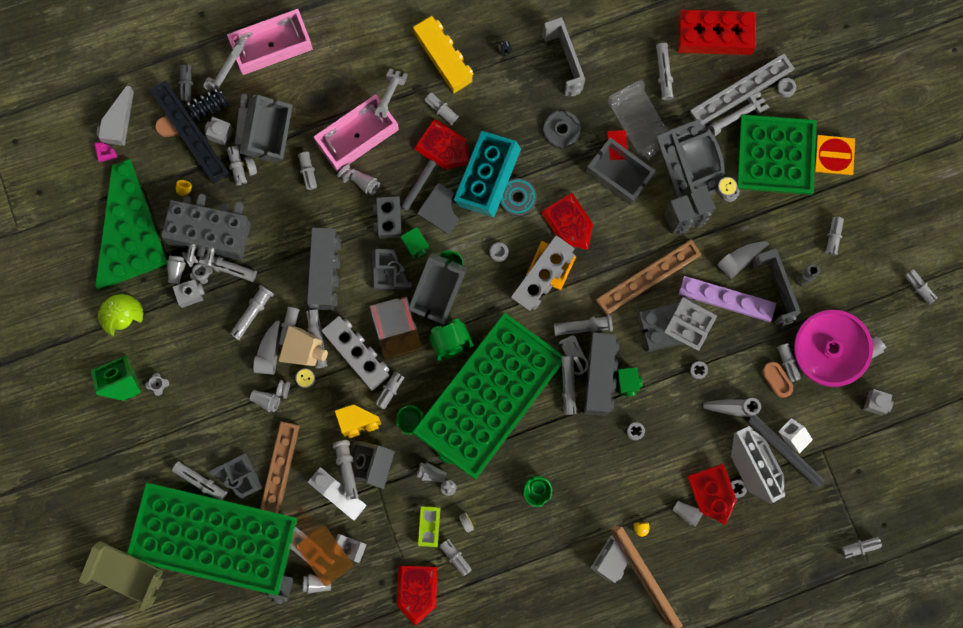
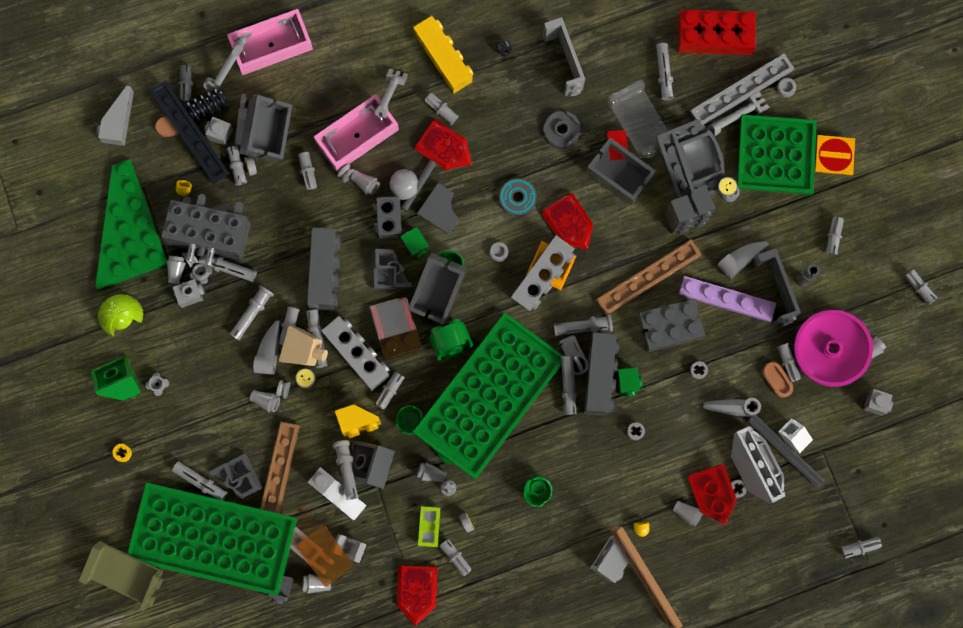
dark pink tile [94,142,118,162] -> none
teal brick [454,131,521,218] -> none
light grey slope [664,297,717,351] -> none
none -> yellow bush [112,444,132,462]
none -> light grey hair [390,169,418,200]

